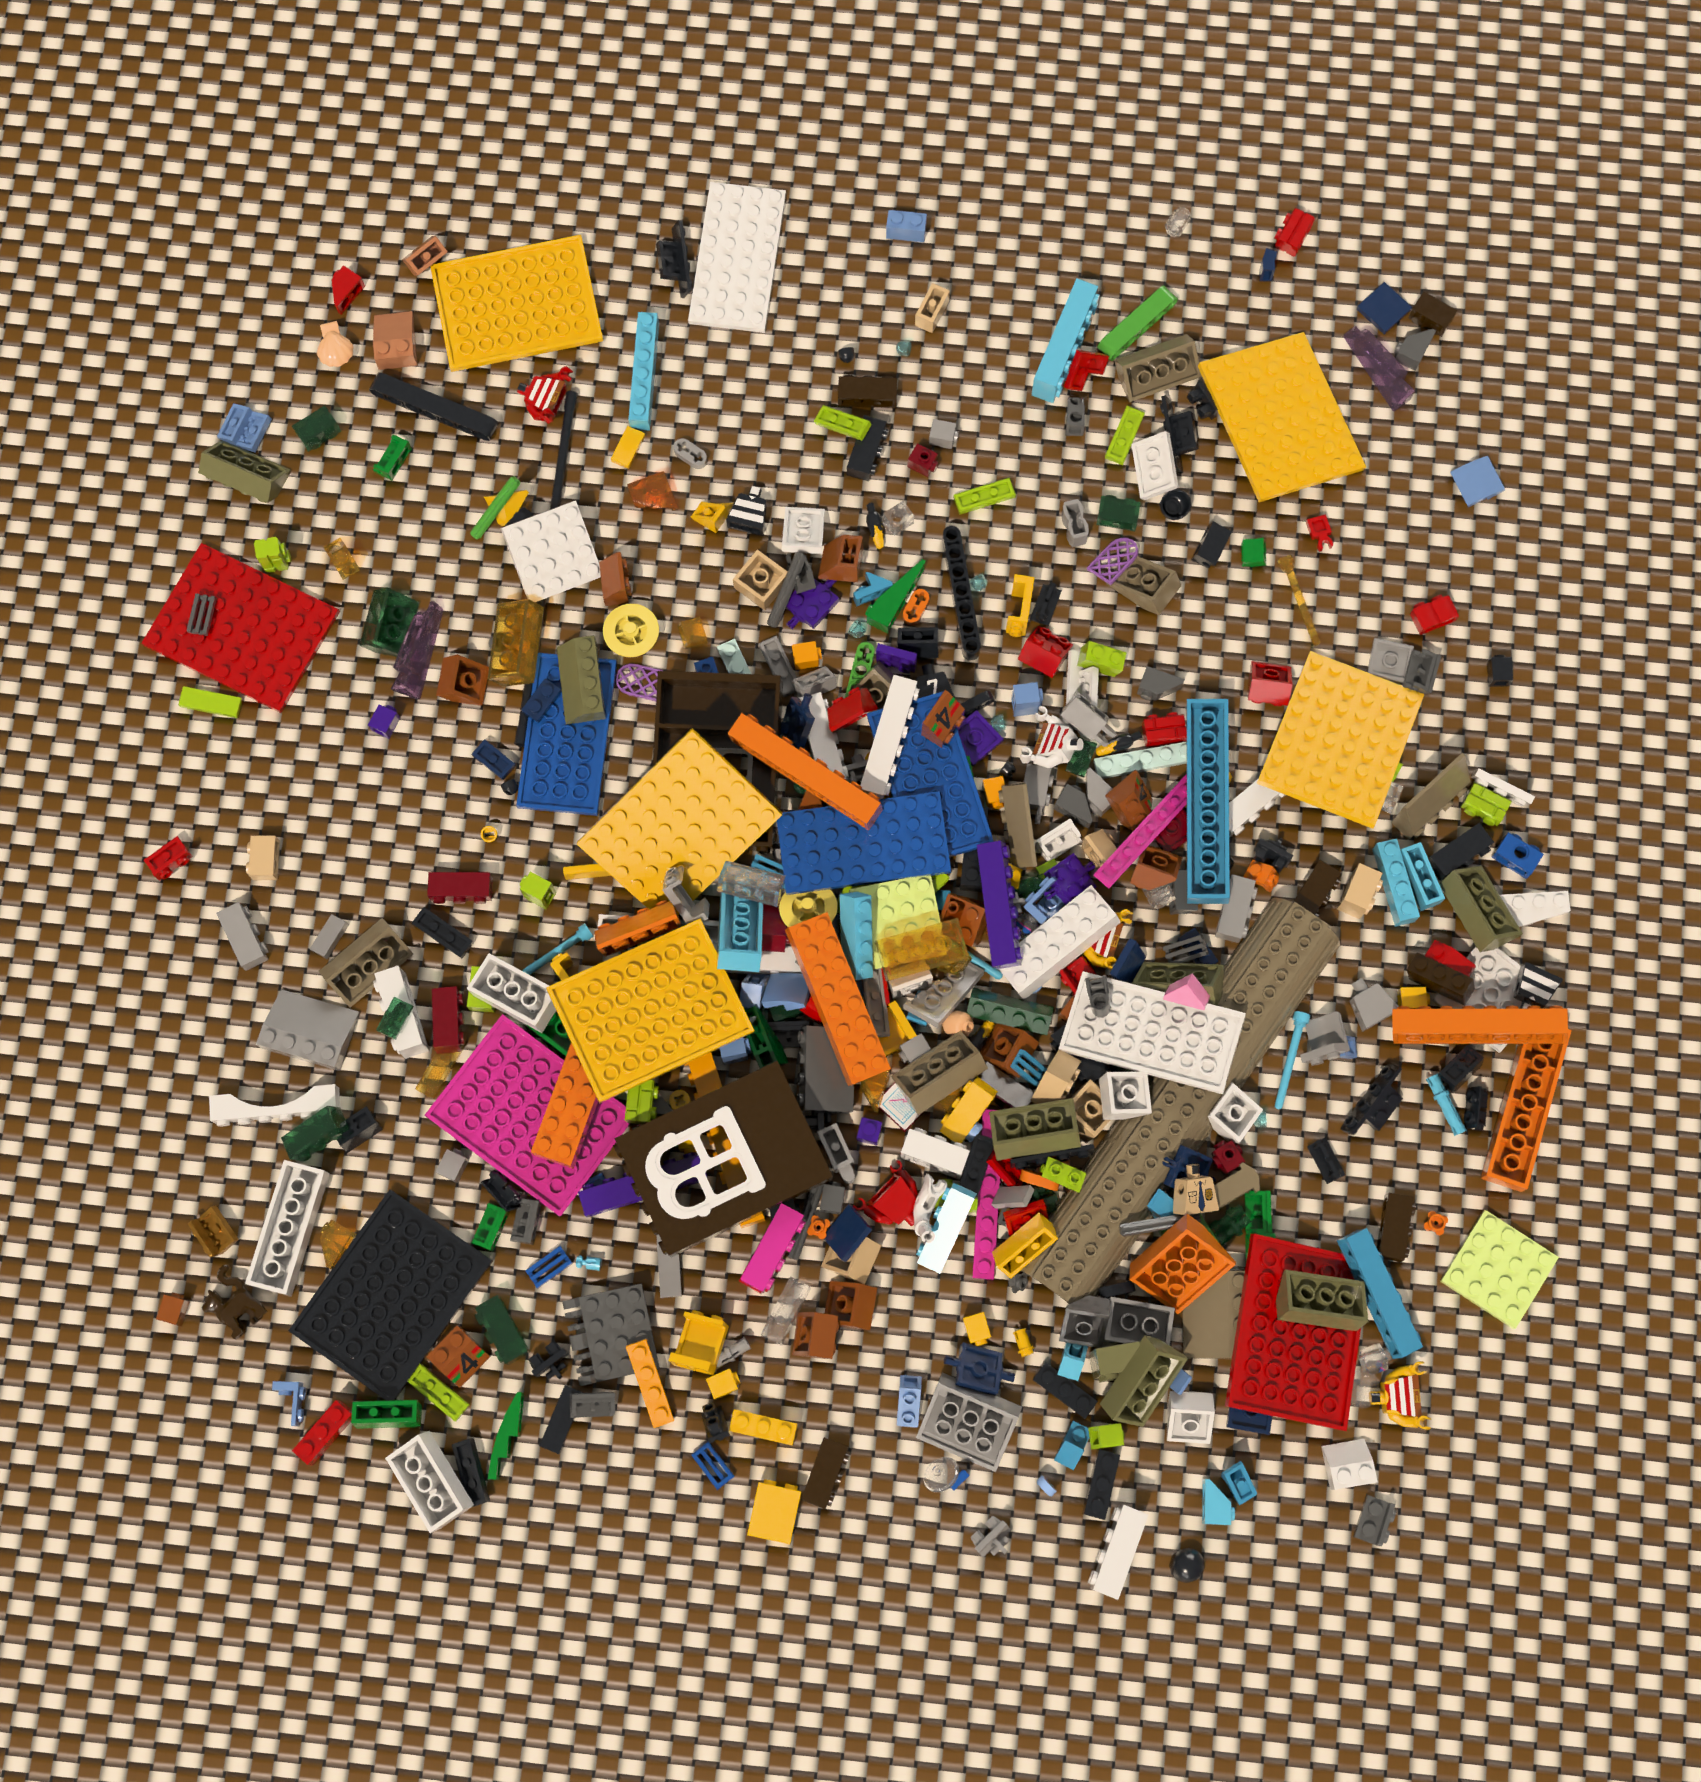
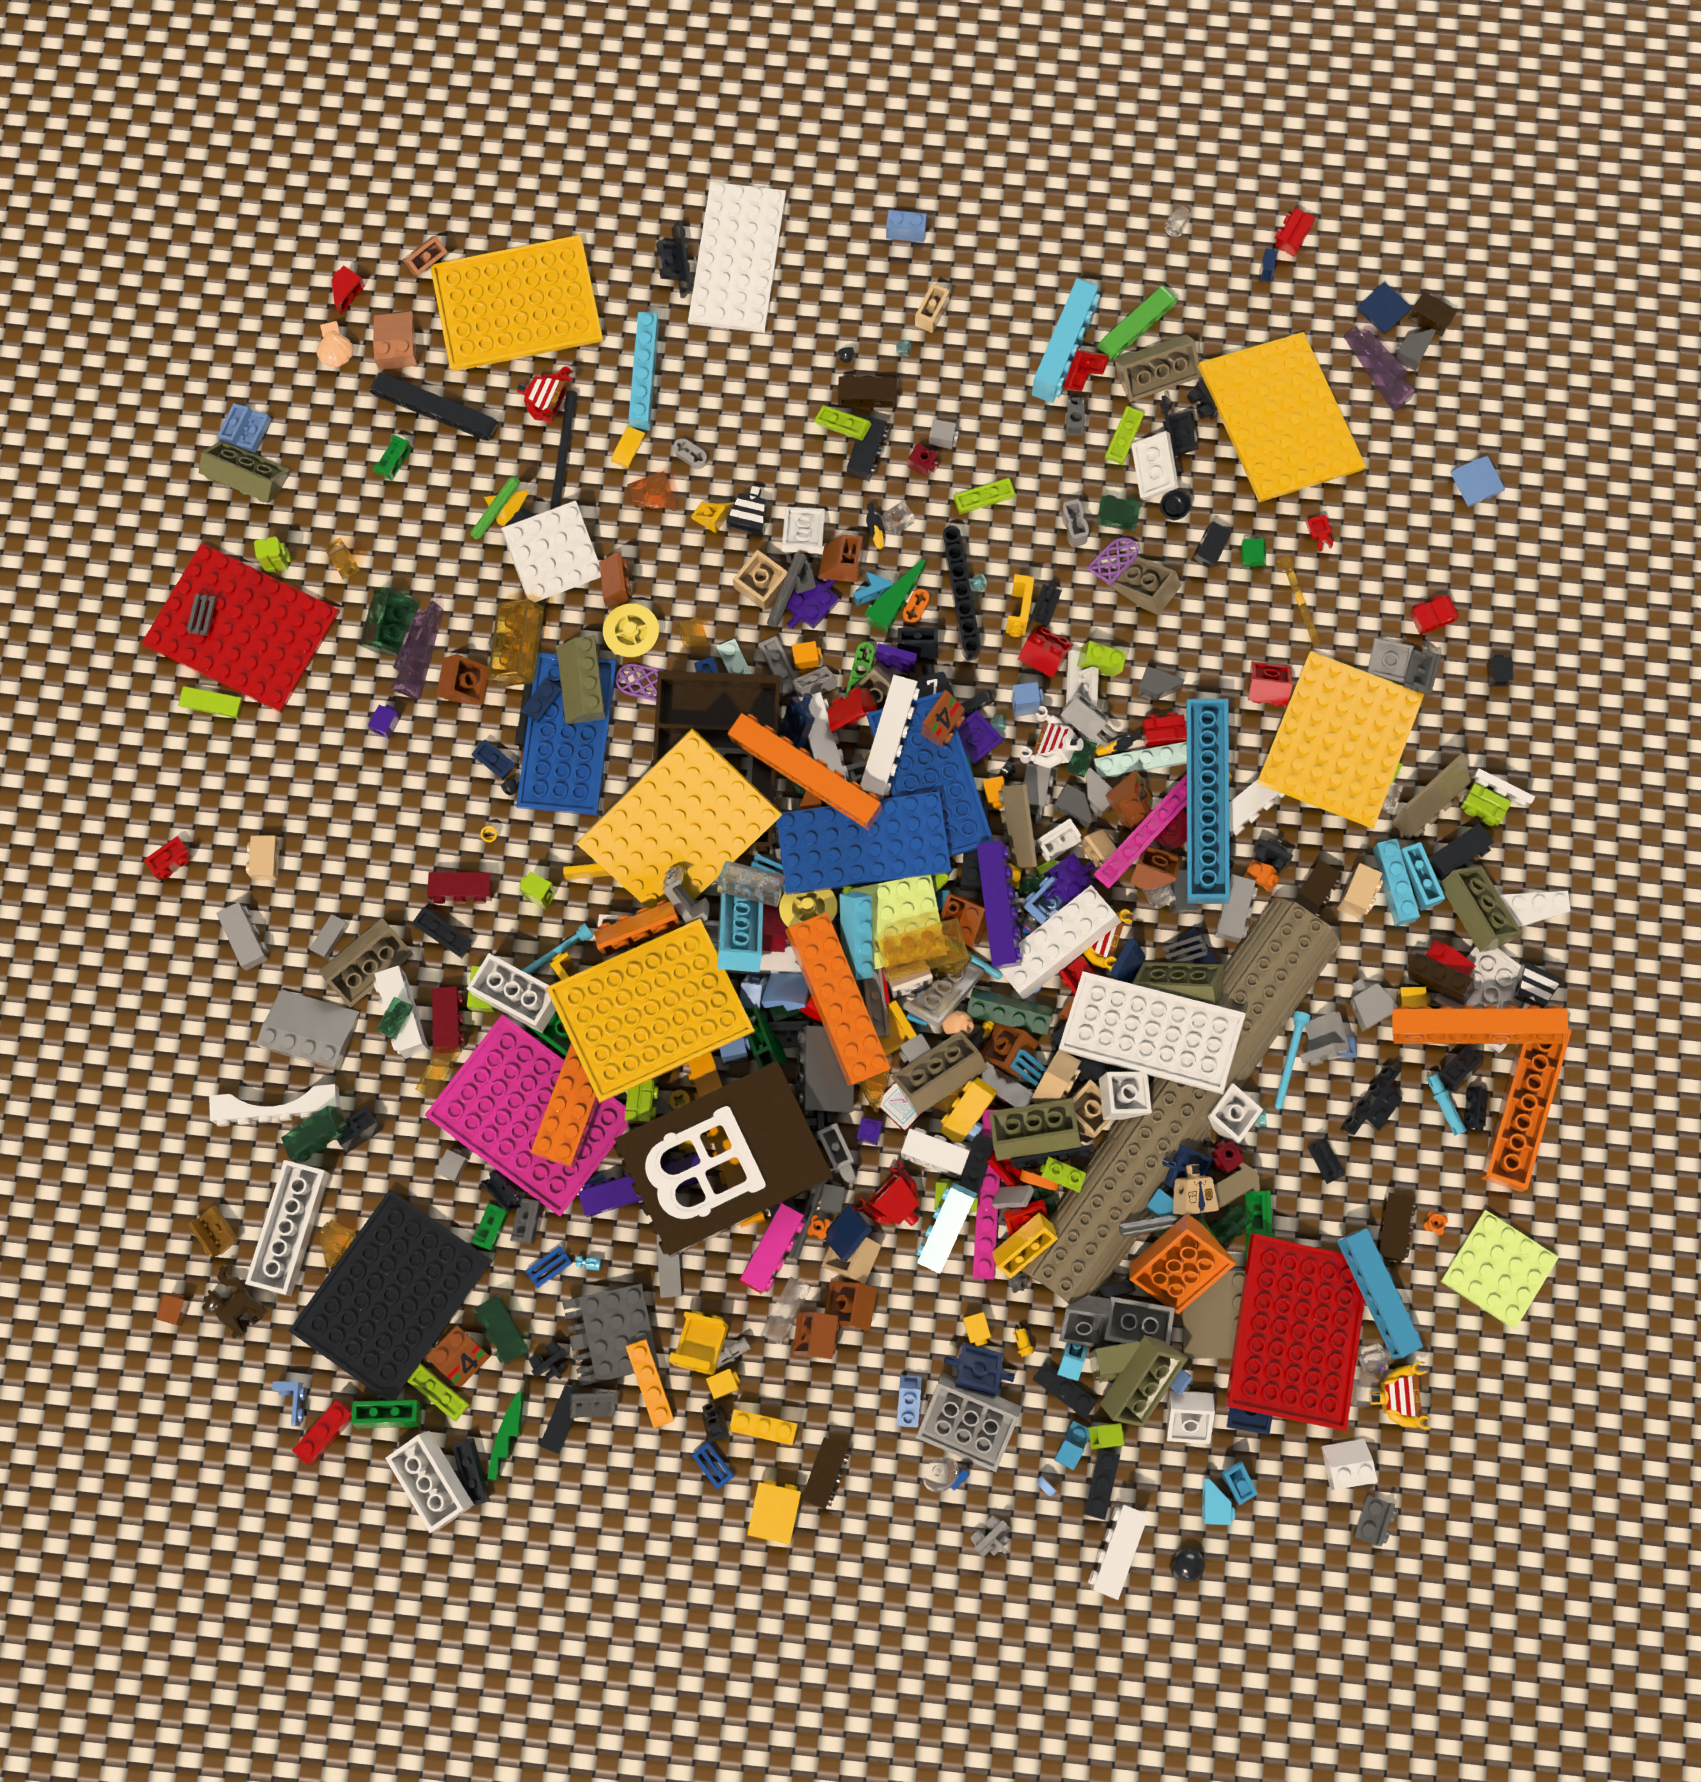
clear green brick [292,405,341,452] -> none
clear light blue hinge [848,620,866,638] -> none
white piece [913,1174,947,1243] -> none
dark grey piece [1085,975,1111,1018] -> none
bright pink slope [1163,973,1210,1010] -> none
olive slope [1276,1270,1368,1331] -> none
blue brick [1491,832,1544,879] -> none

